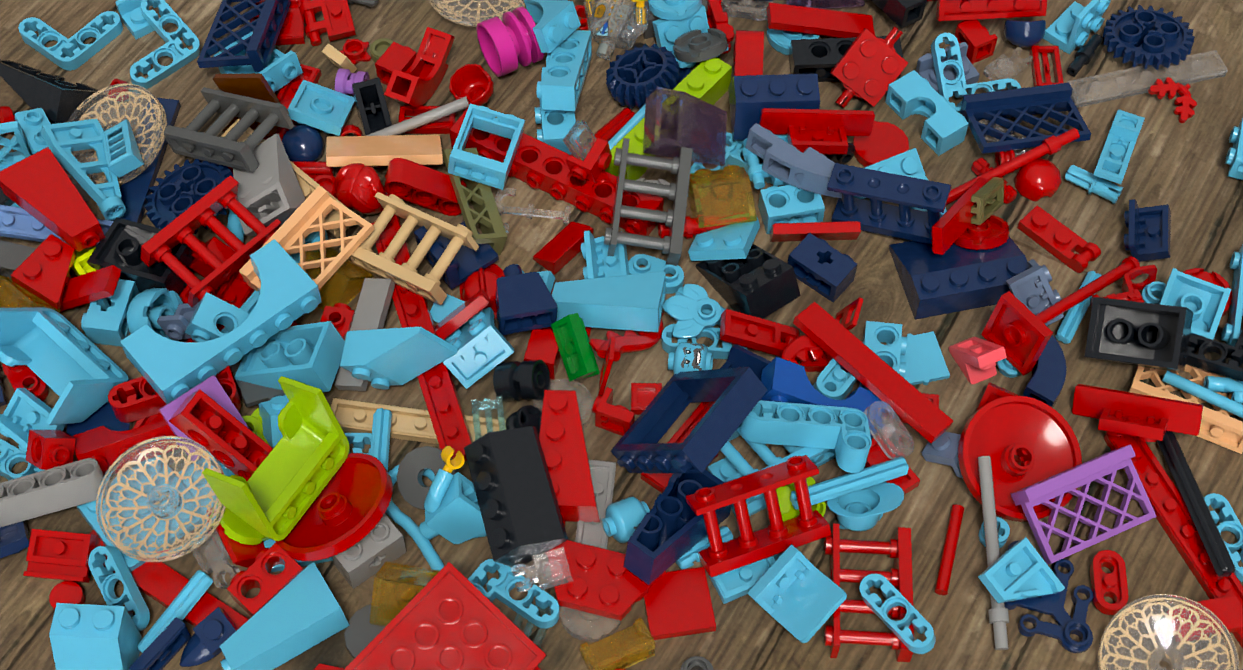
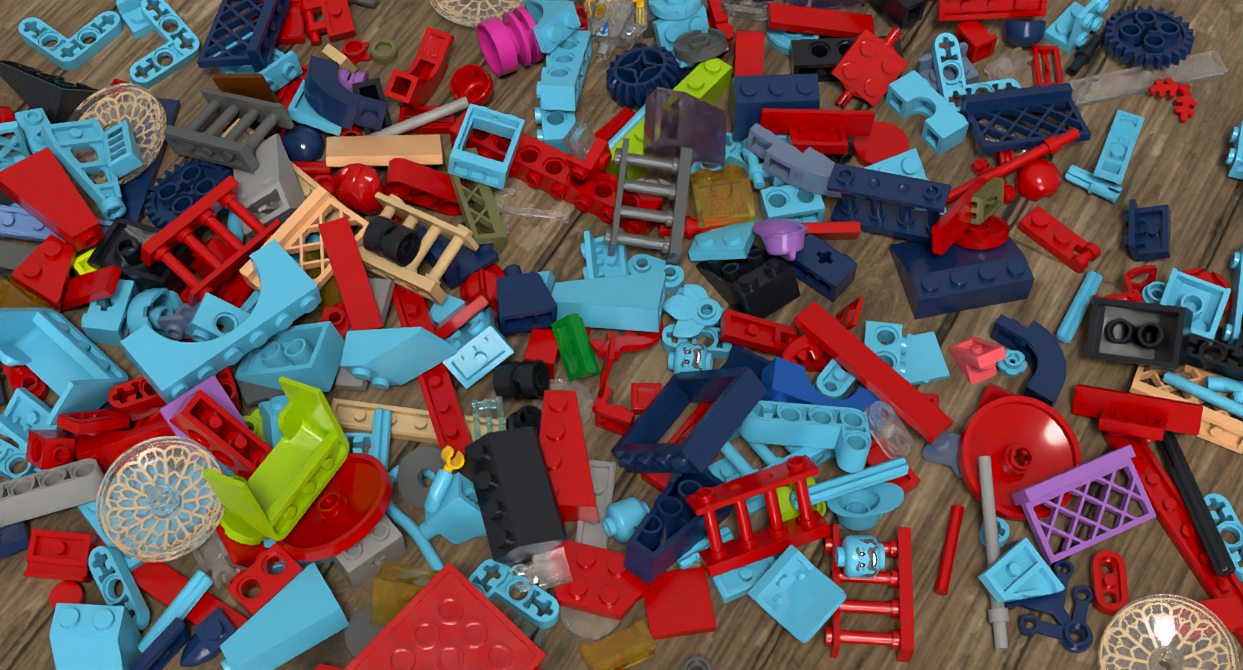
red brick [375,42,417,85] -> none
red slope [533,221,593,275] -> none
medium azure beam [859,573,936,654] -> none
red tile [981,256,1140,376] -> none
sand blue bracket [1006,259,1064,326] -> none
none -> red plate [57,408,130,436]
none -> dark blue arch [303,55,388,131]
none -> red tile [318,216,384,331]
none -> black wheel [363,216,421,267]
none -> medium lavender piece [752,218,809,261]
none -> medium azure head [835,535,885,578]

